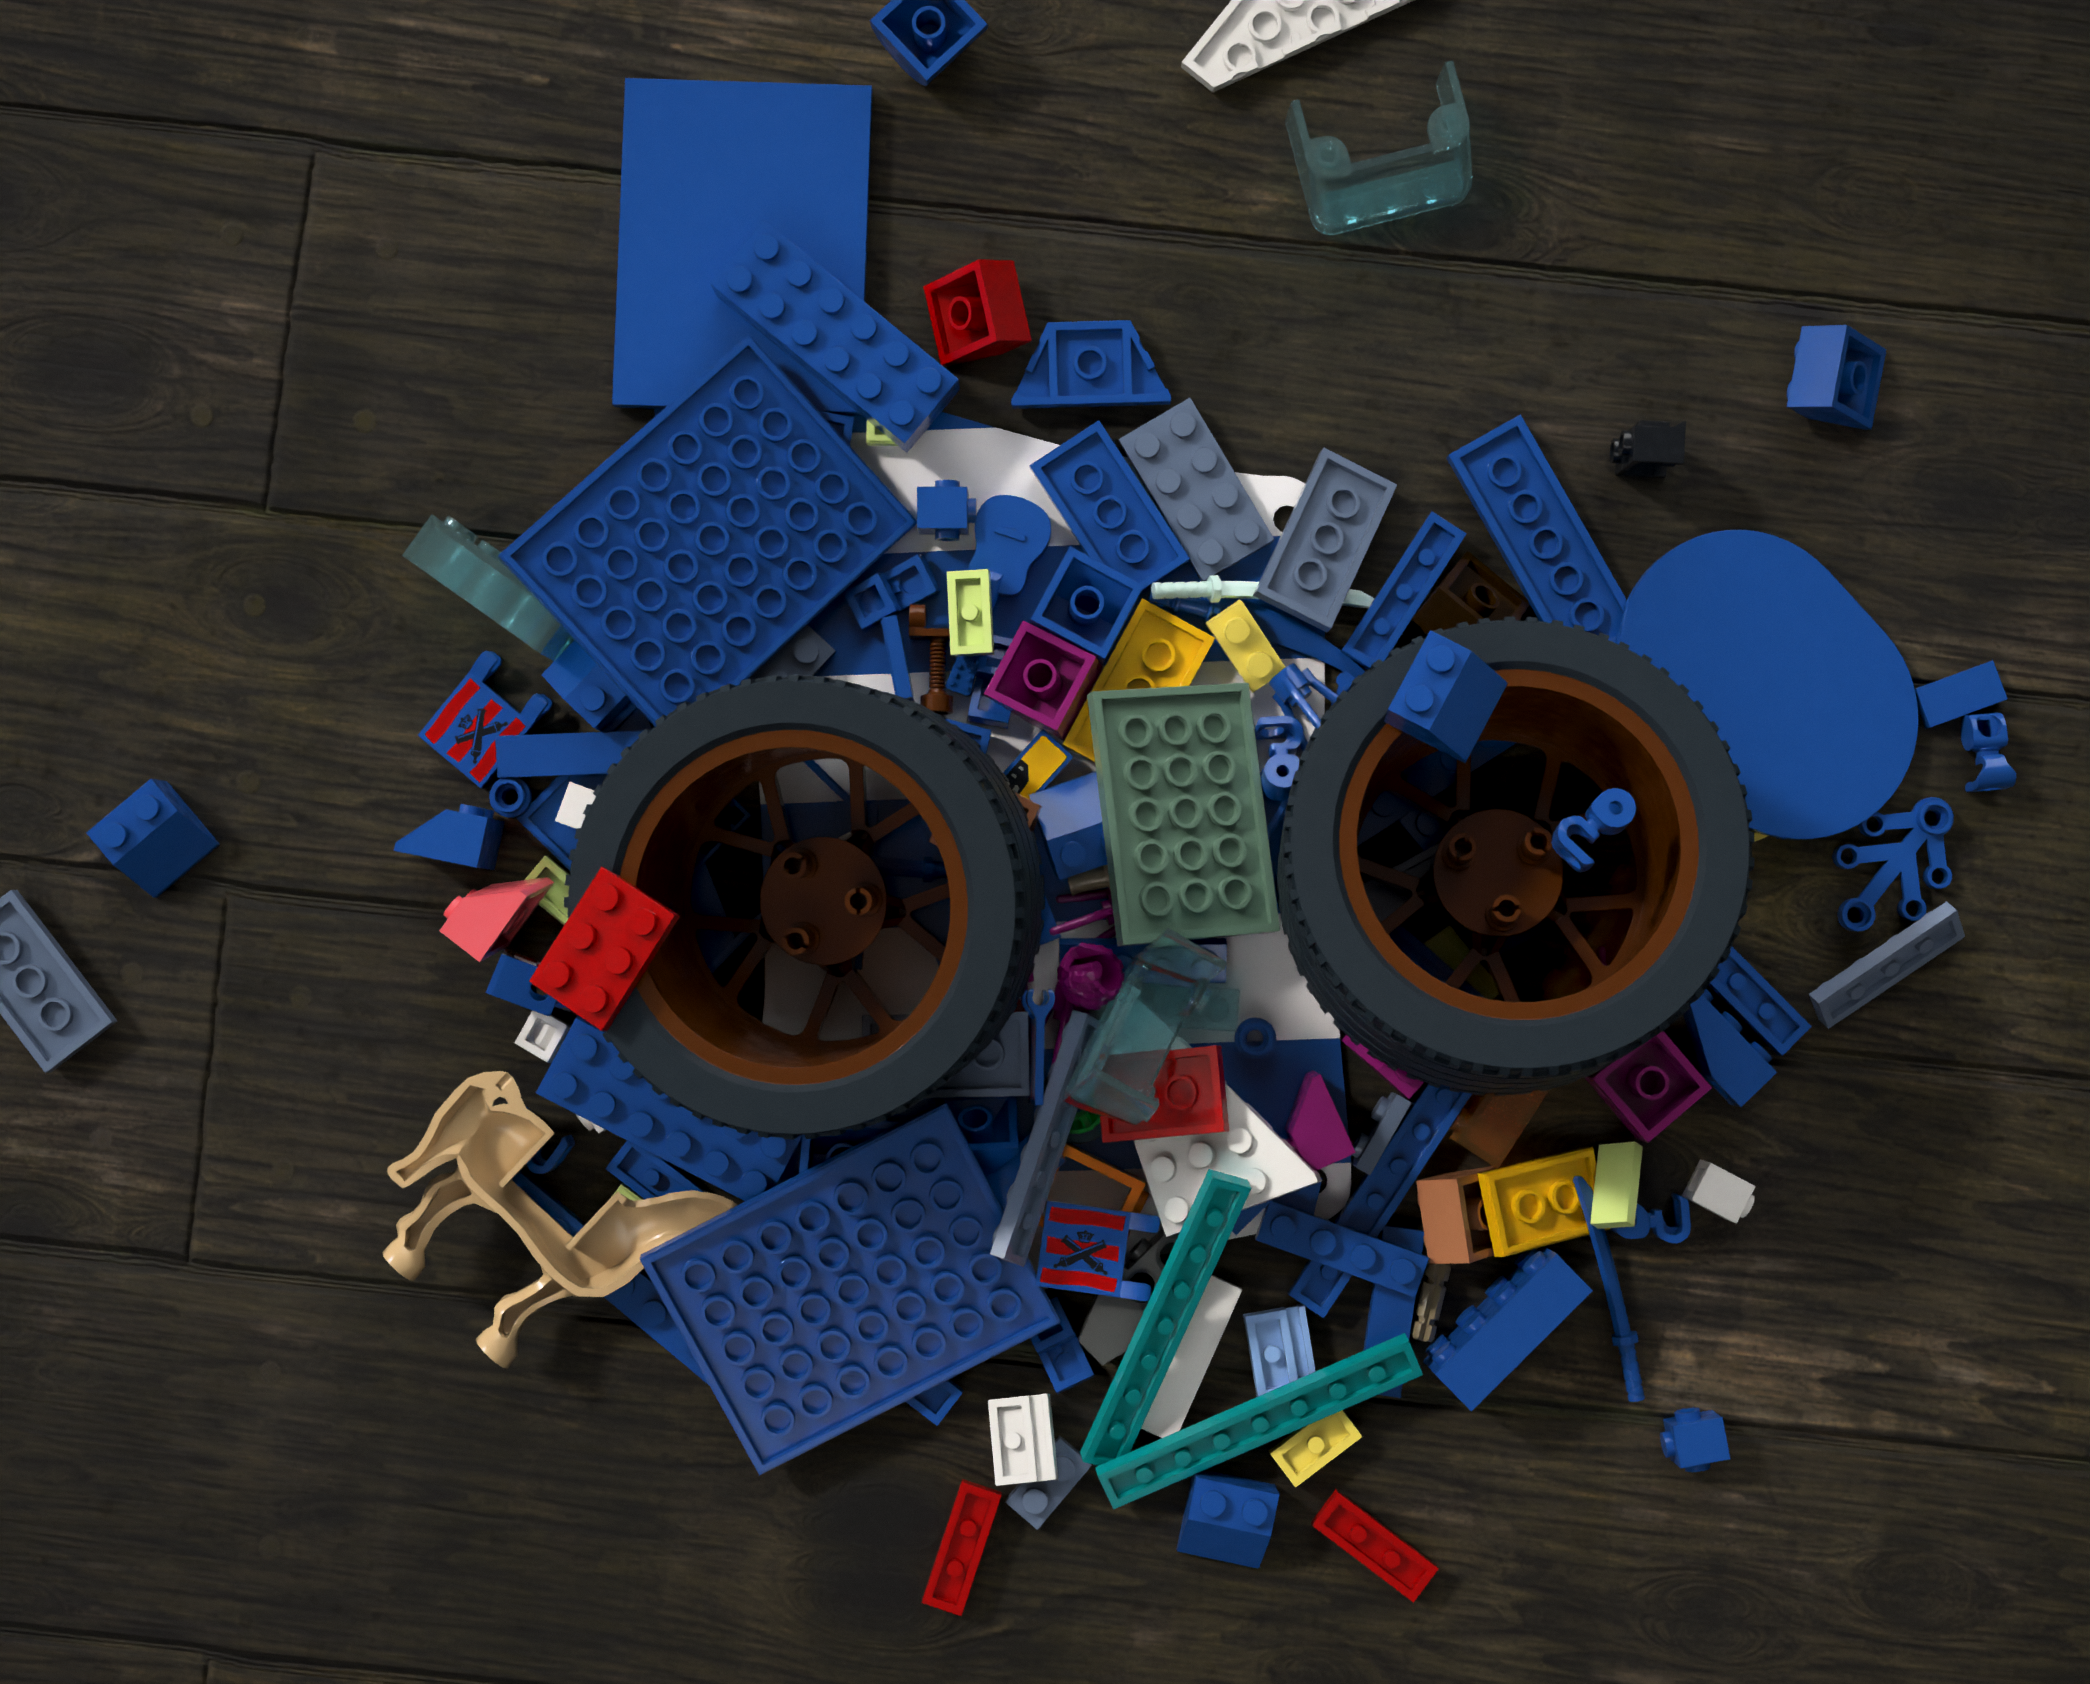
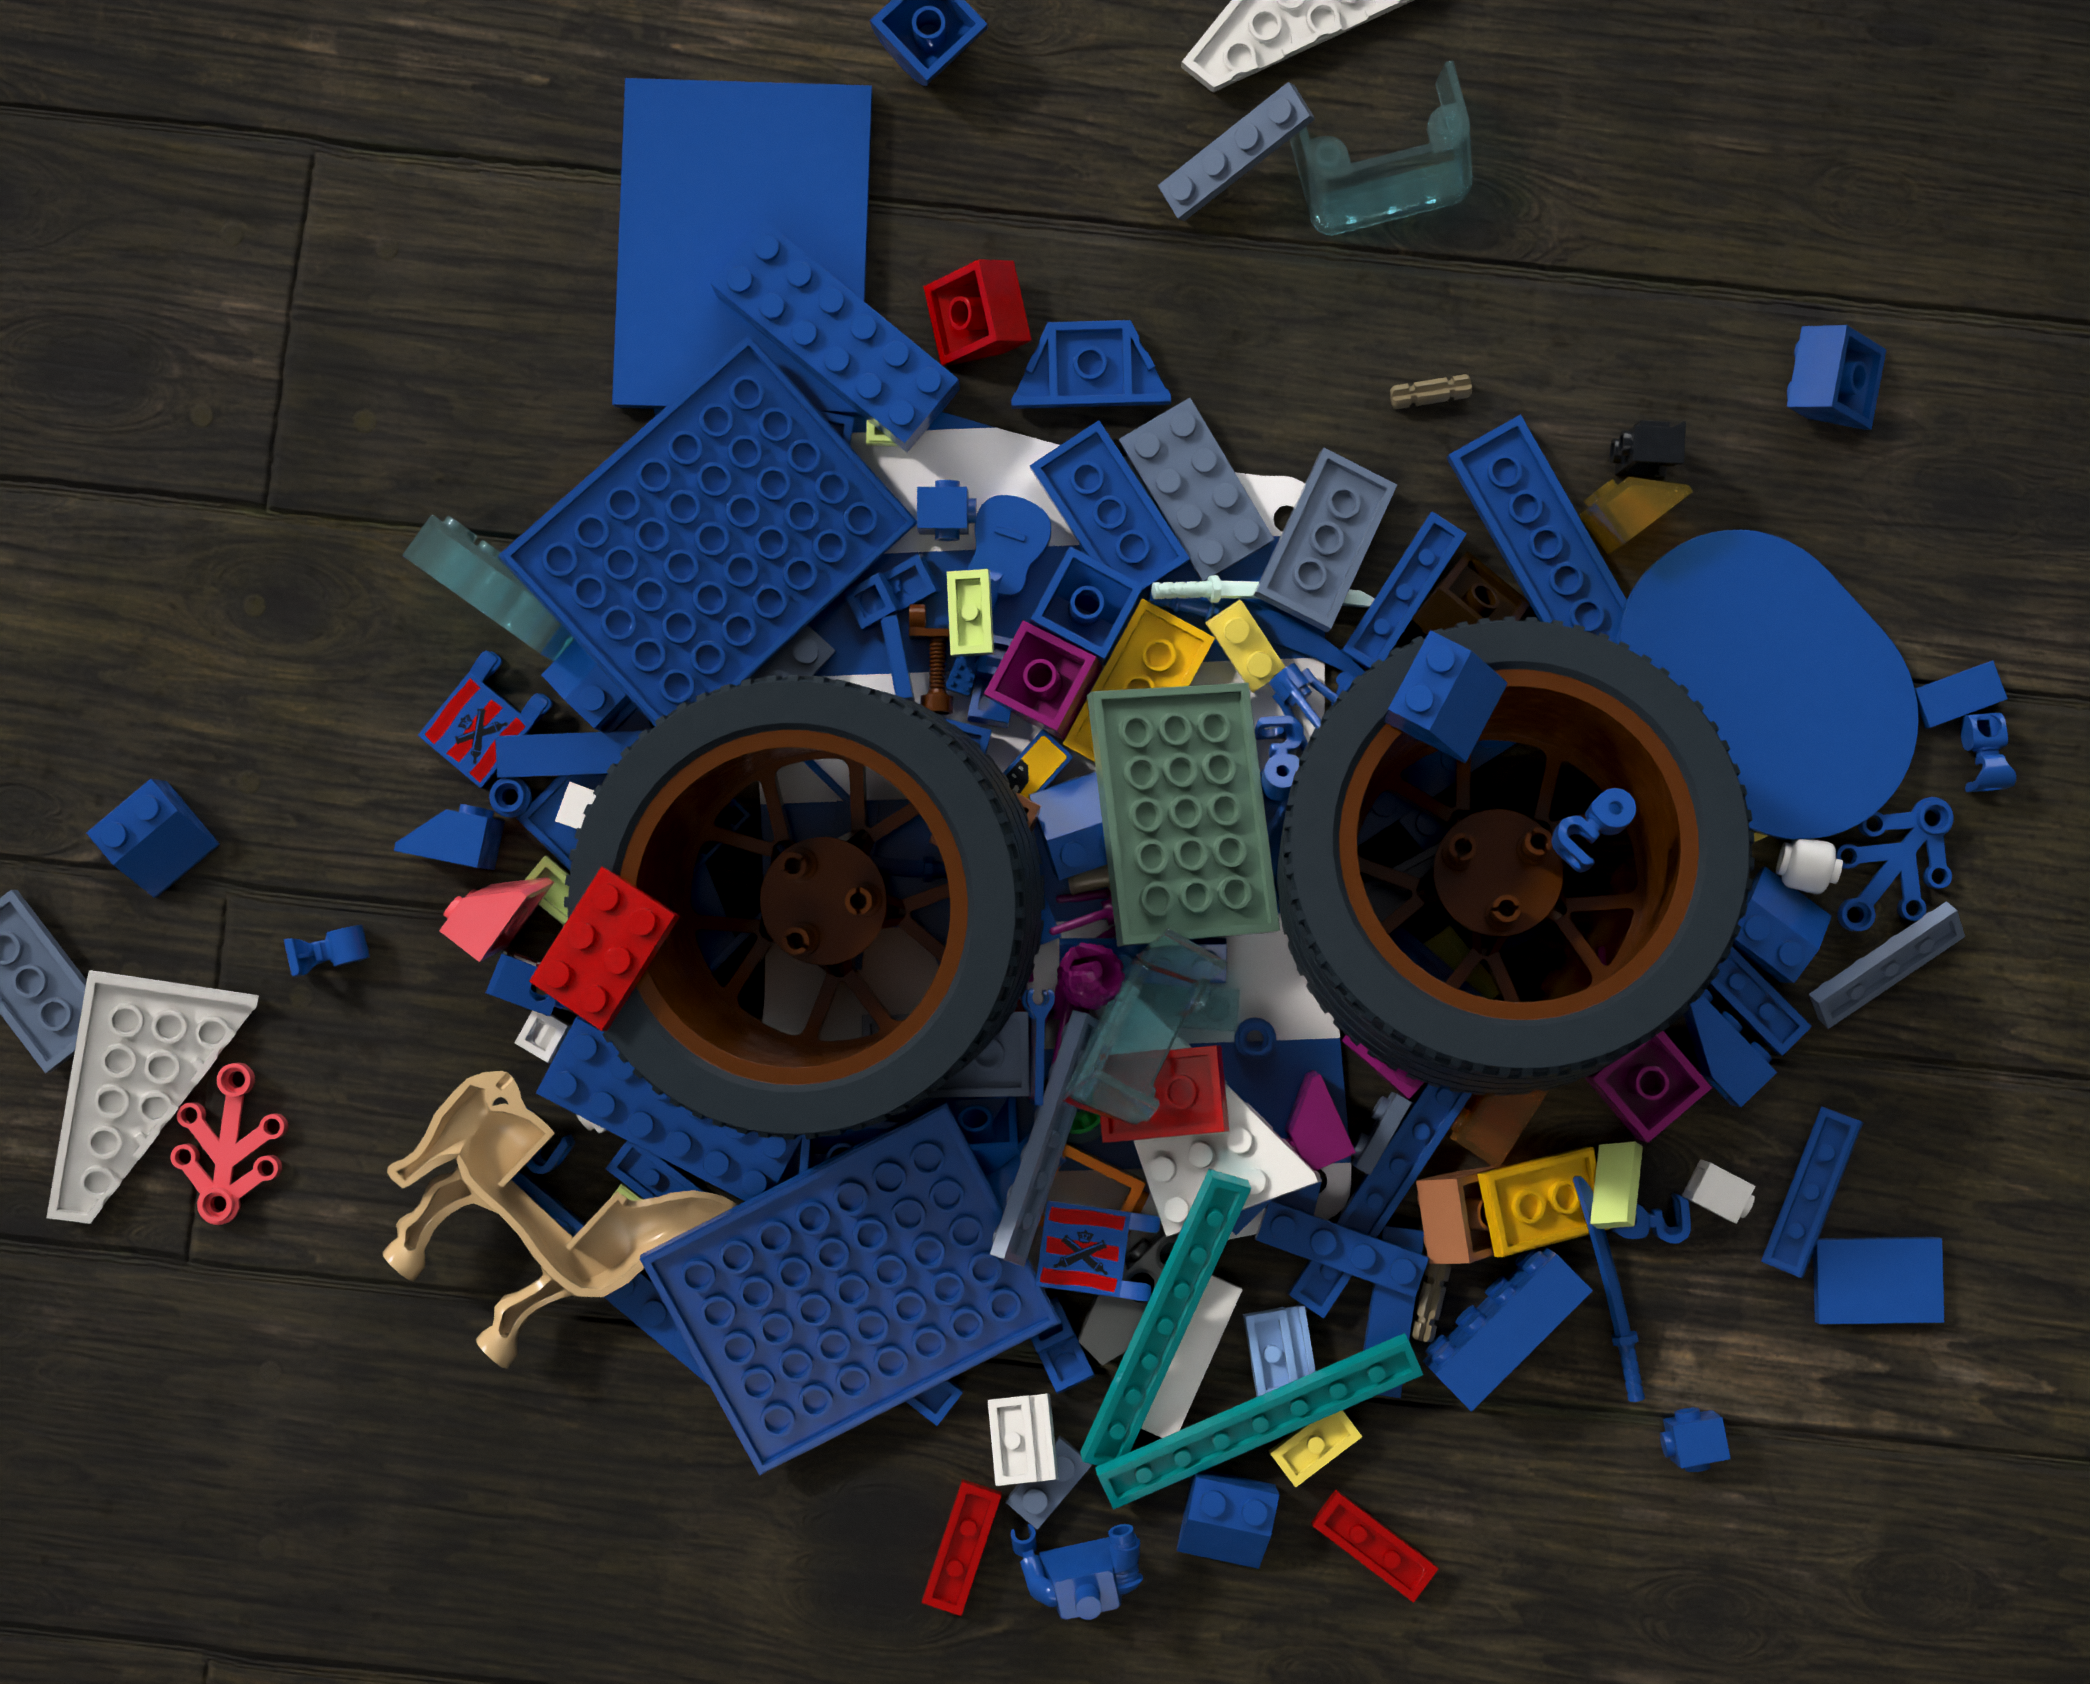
none -> white wing [46,970,259,1224]
none -> coral plant [170,1063,288,1225]
none -> blue leg [284,925,370,977]
none -> blue torso [1011,1524,1143,1620]
none -> sand blue plate [1158,82,1315,221]
none -> dark tan axle [1390,374,1472,409]
none -> clear yellow slope [1578,477,1693,555]
none -> blue slope [1732,866,1832,983]
none -> blue tile [1761,1106,1863,1279]
none -> white head [1776,839,1843,894]
none -> blue tile [1813,1237,1944,1324]

